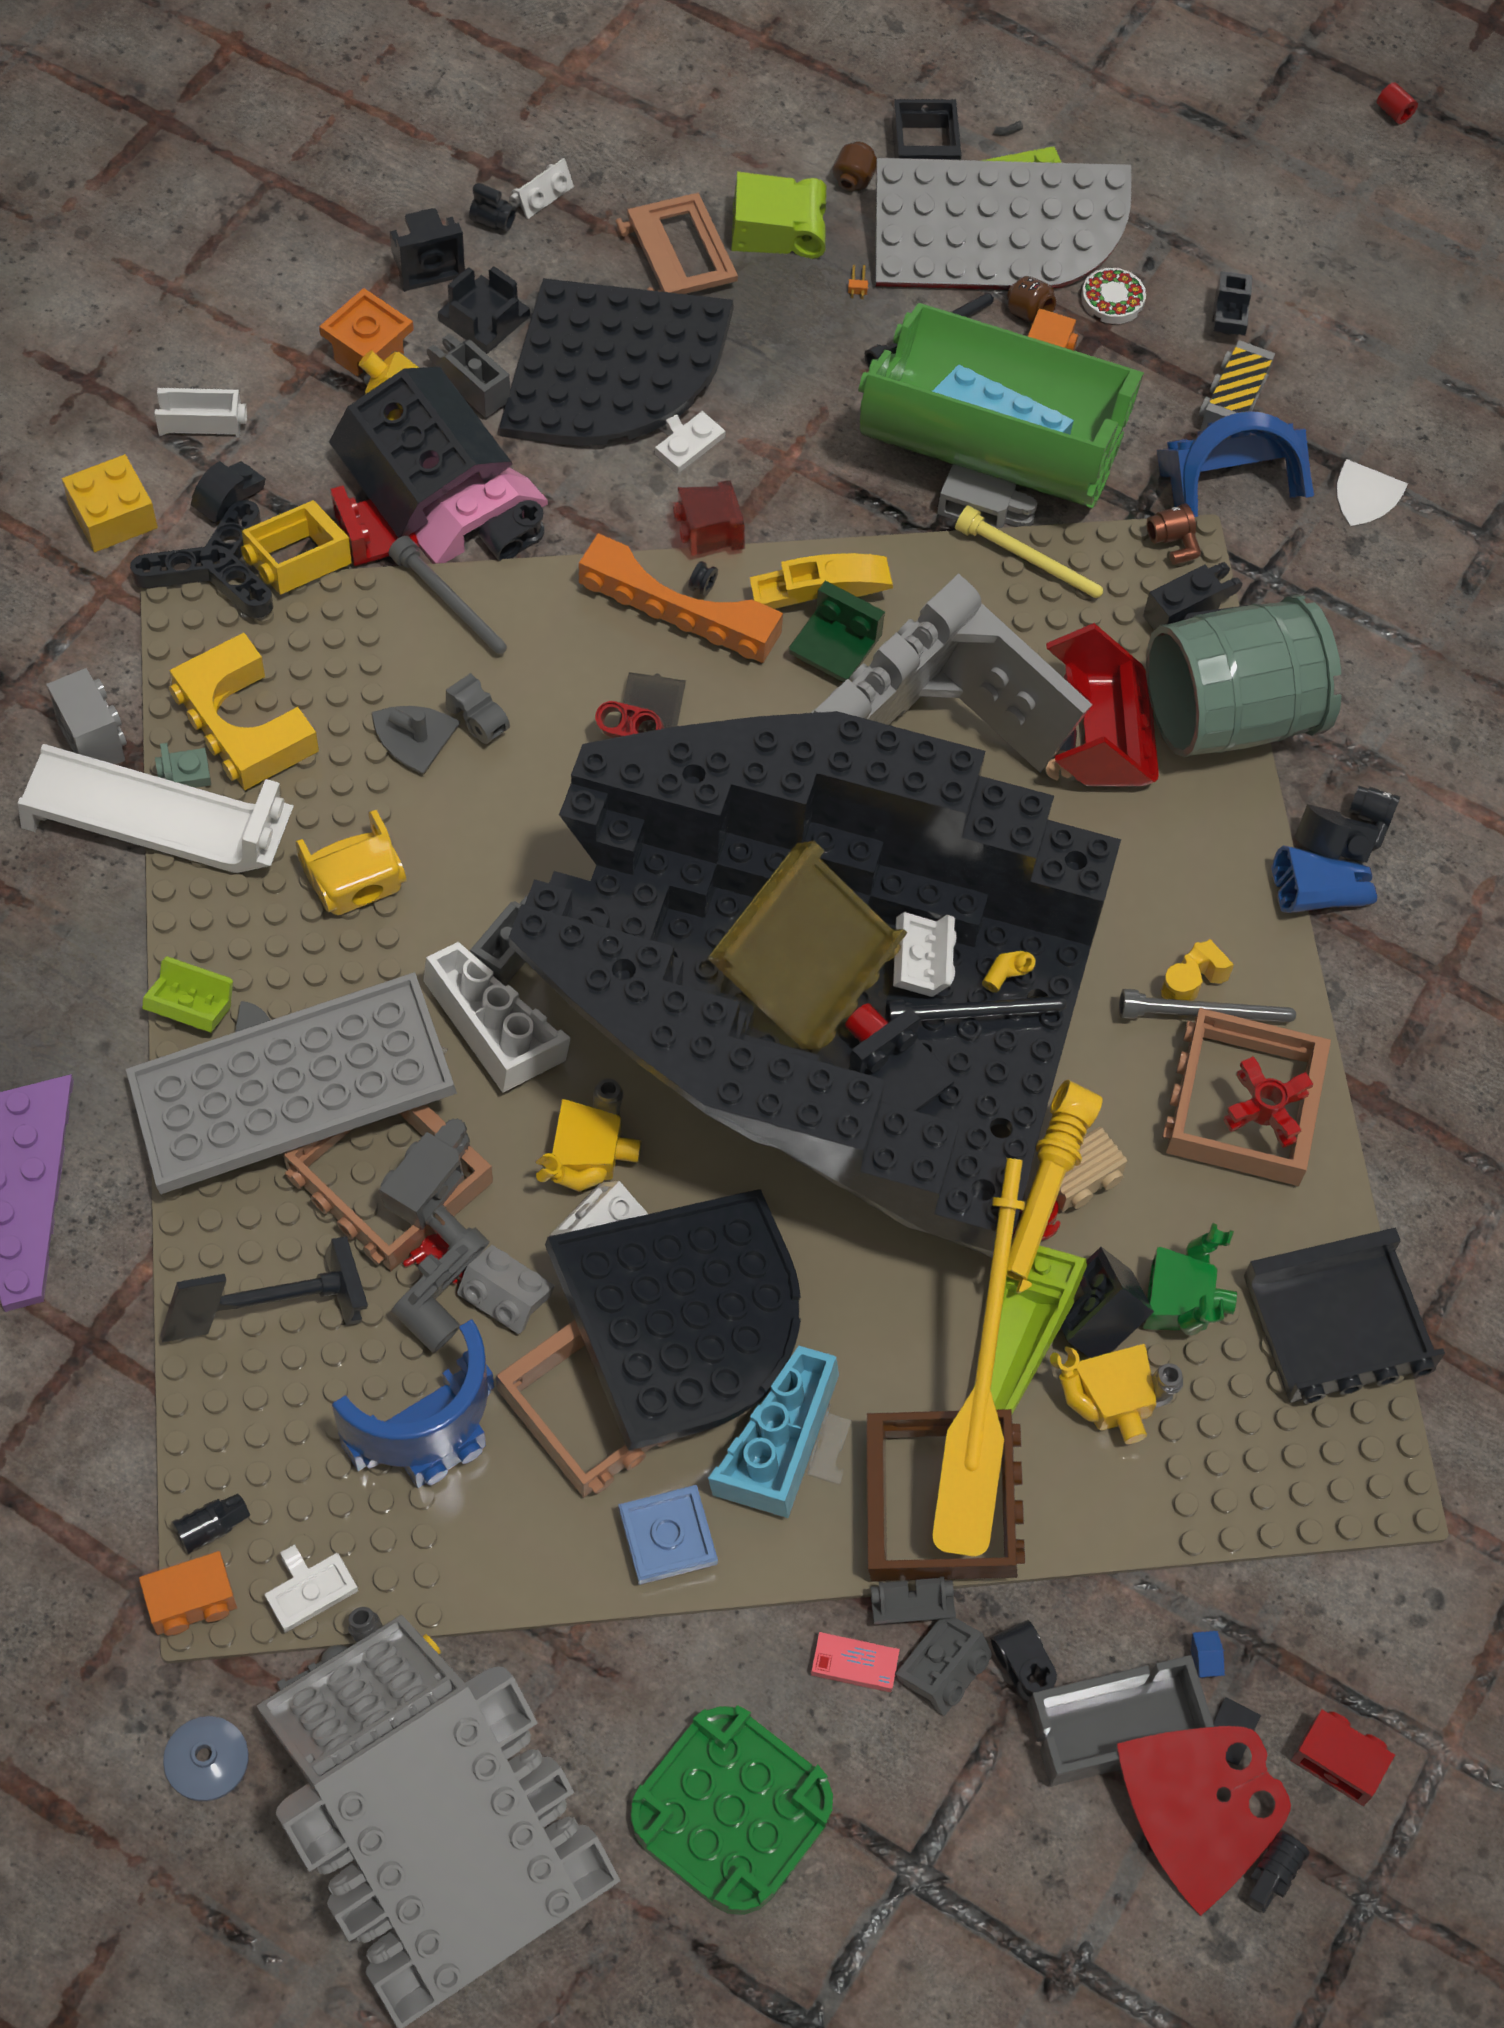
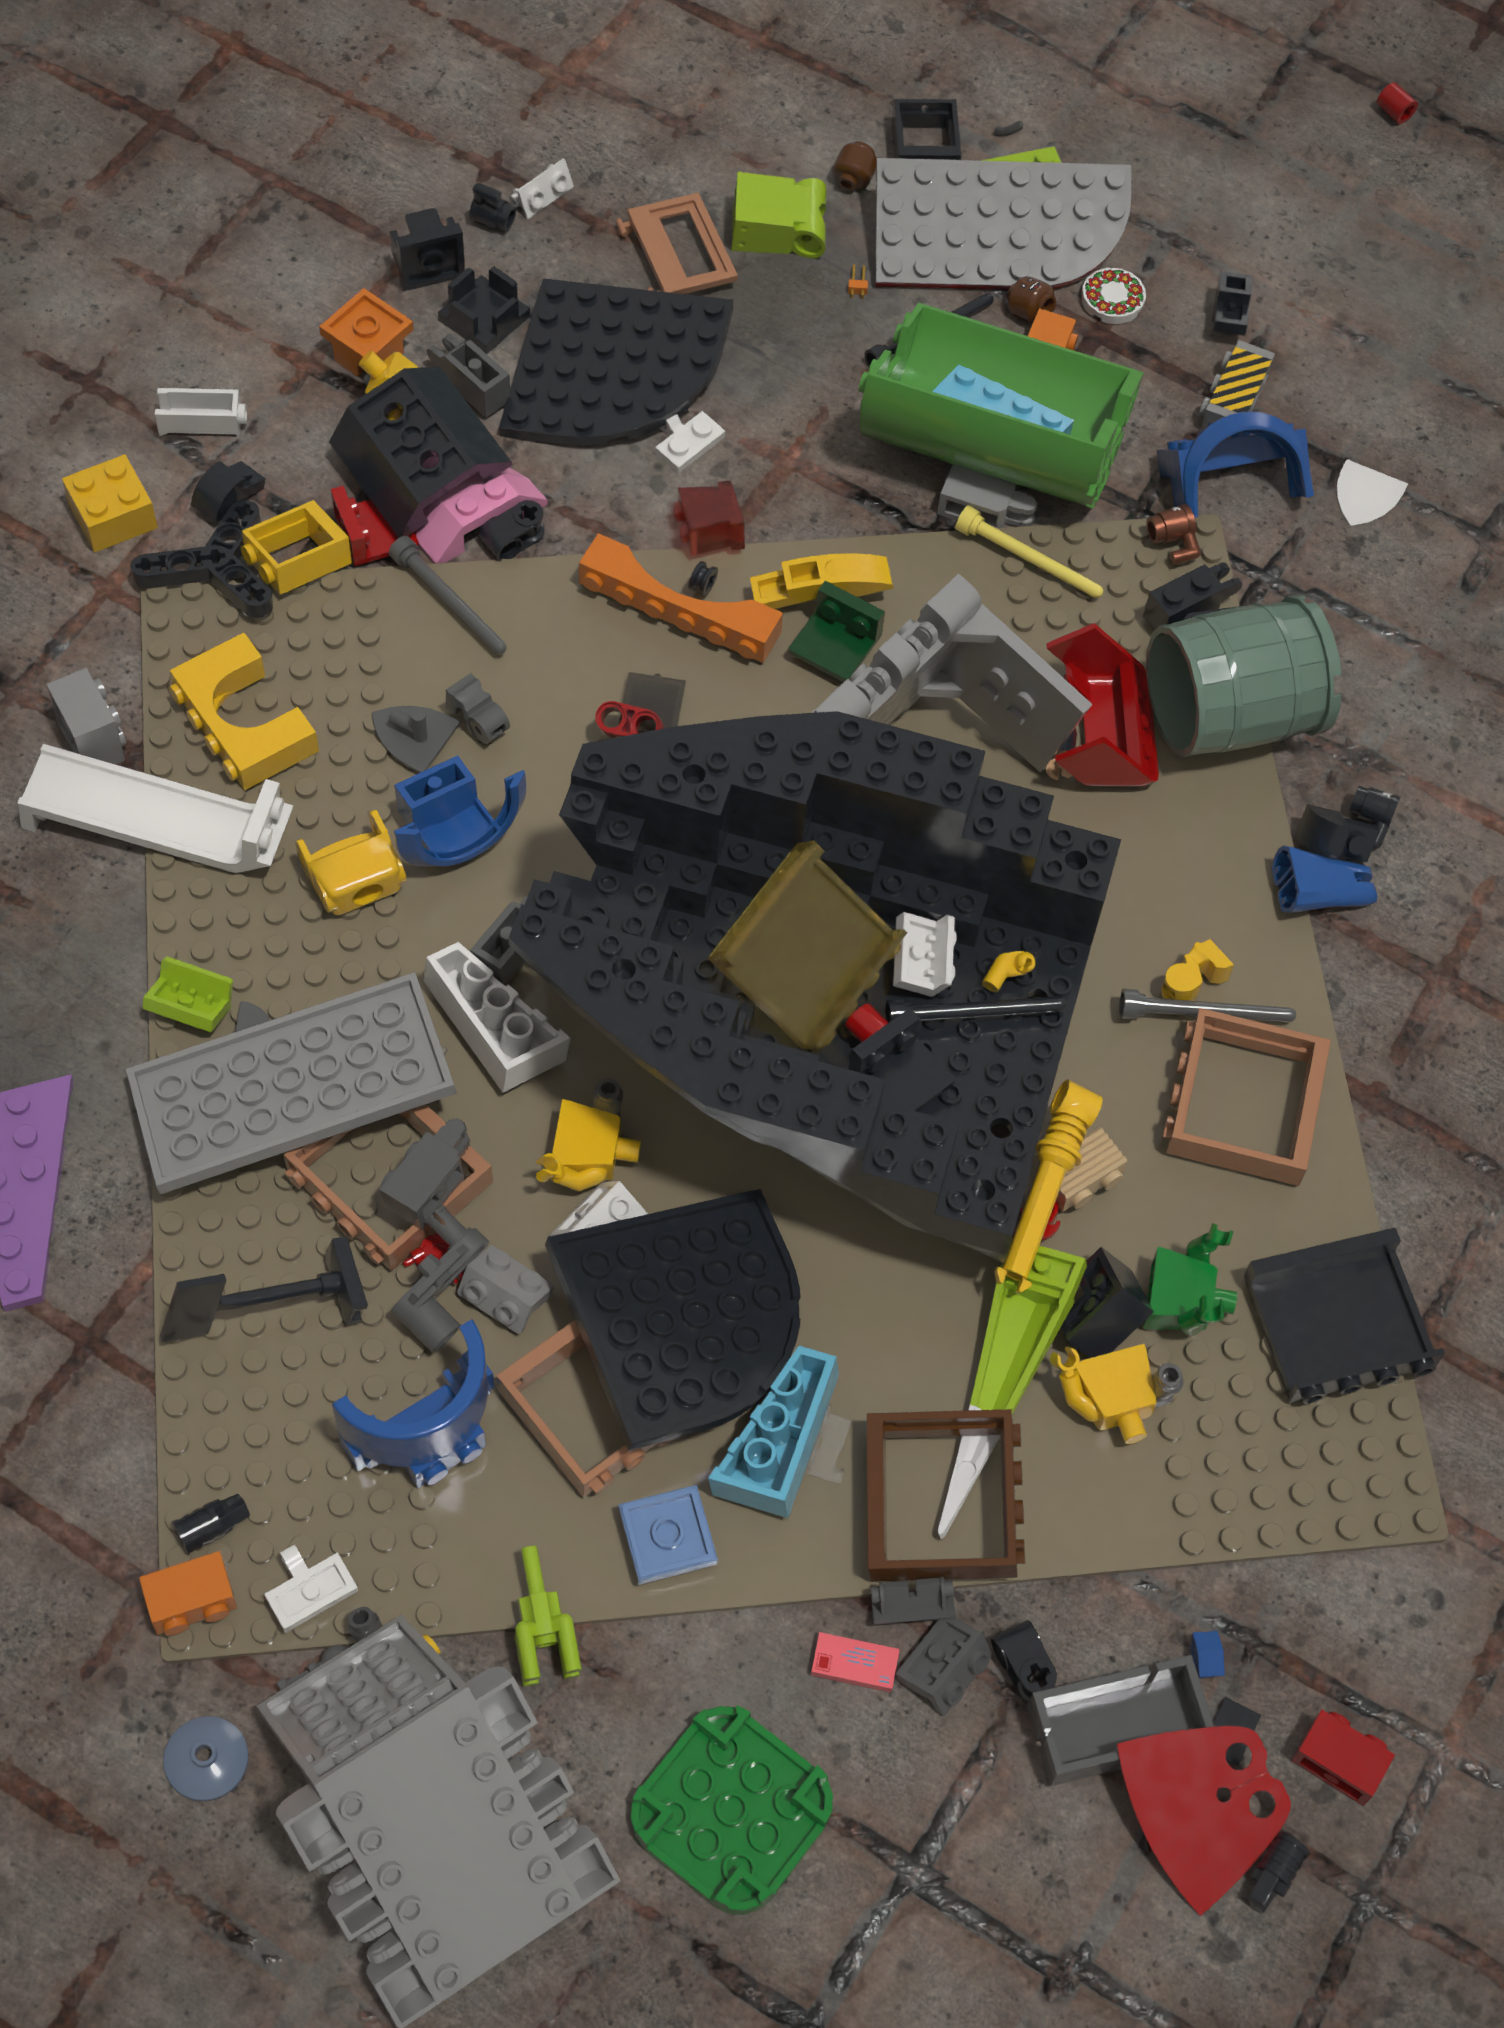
sand green bracket [155,743,211,788] -> none
yellow piece [933,1158,1025,1556] -> none
red pin [1223,1056,1314,1148] -> none
none -> blue piece [394,755,526,867]
none -> lime plant [514,1545,582,1687]

